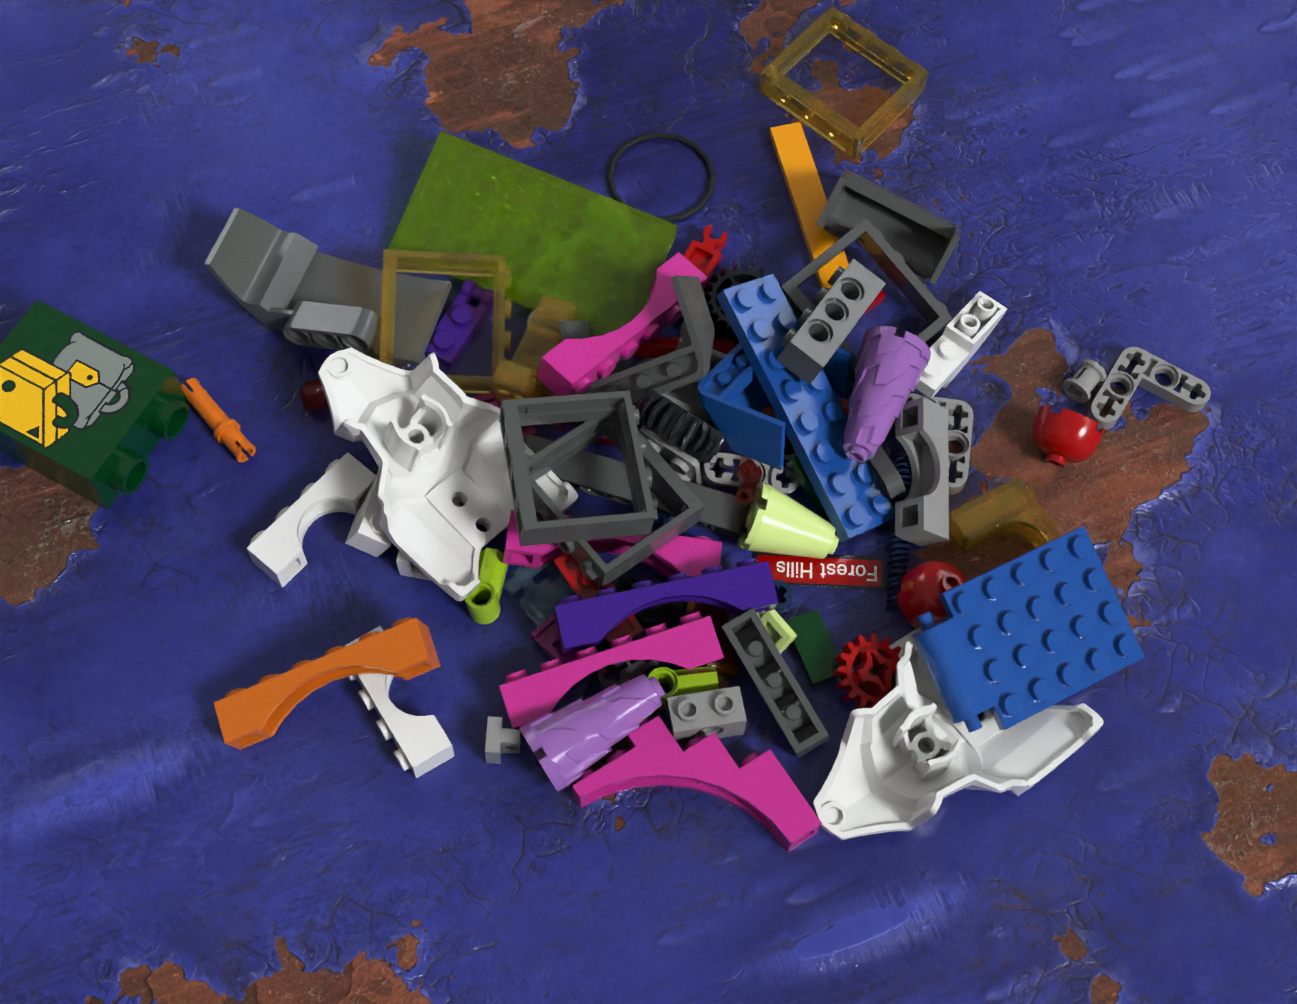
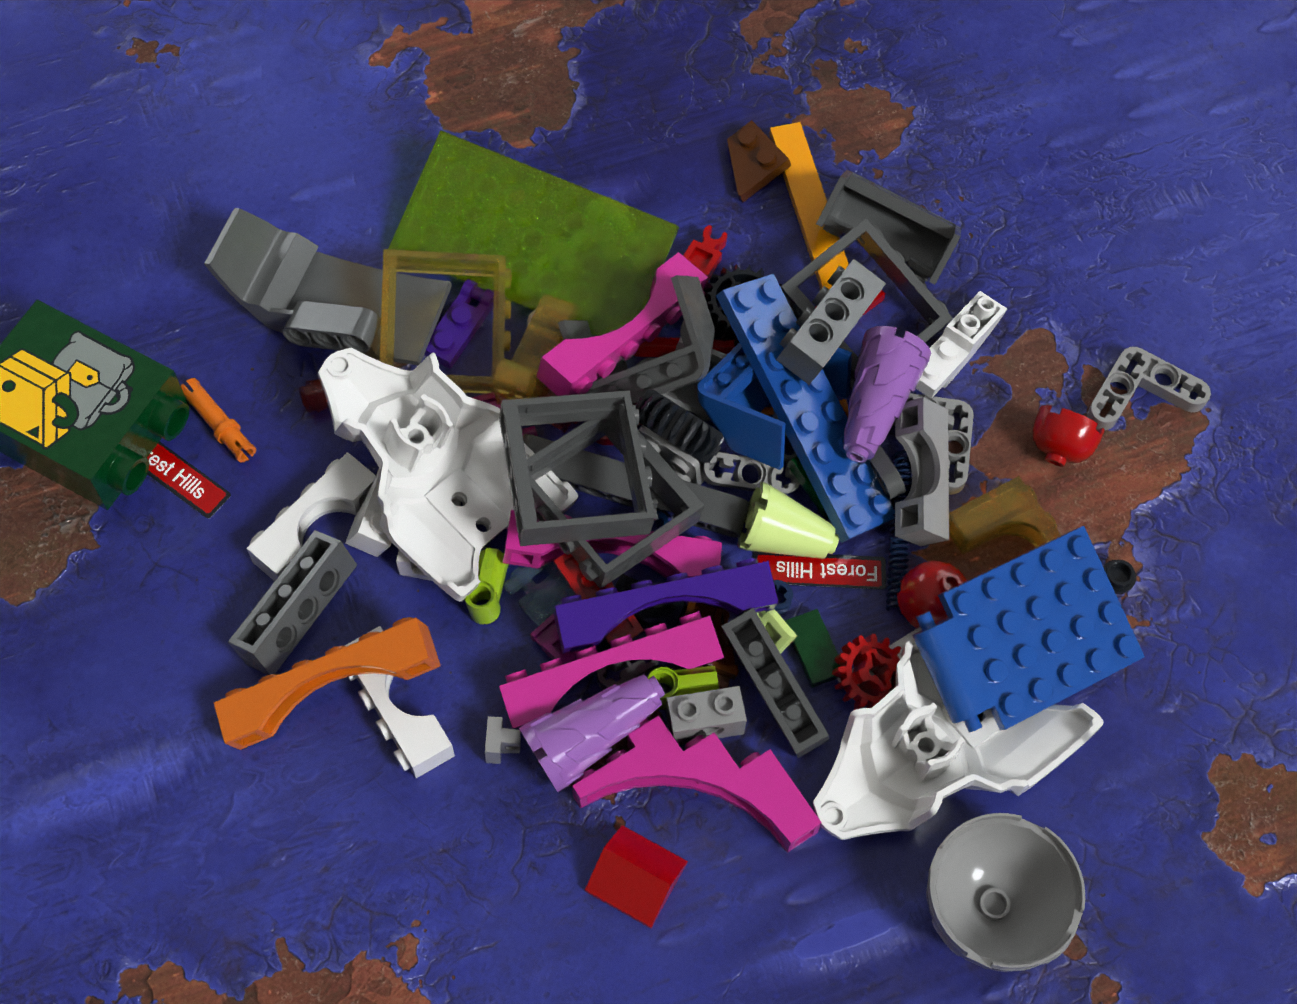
black piece [607,132,716,224] -> none
clear red arm [736,459,763,505] -> none
clear yellow window [759,6,929,159] -> none
light grey bush [1062,359,1107,403] -> none
none -> red sticker [147,441,231,519]
none -> dark grey brick [228,530,357,675]
none -> red slope [585,825,688,929]
none -> reddish brown wing [727,120,791,202]
none -> light grey rock [926,813,1085,972]
none -> black plate [1103,560,1136,594]

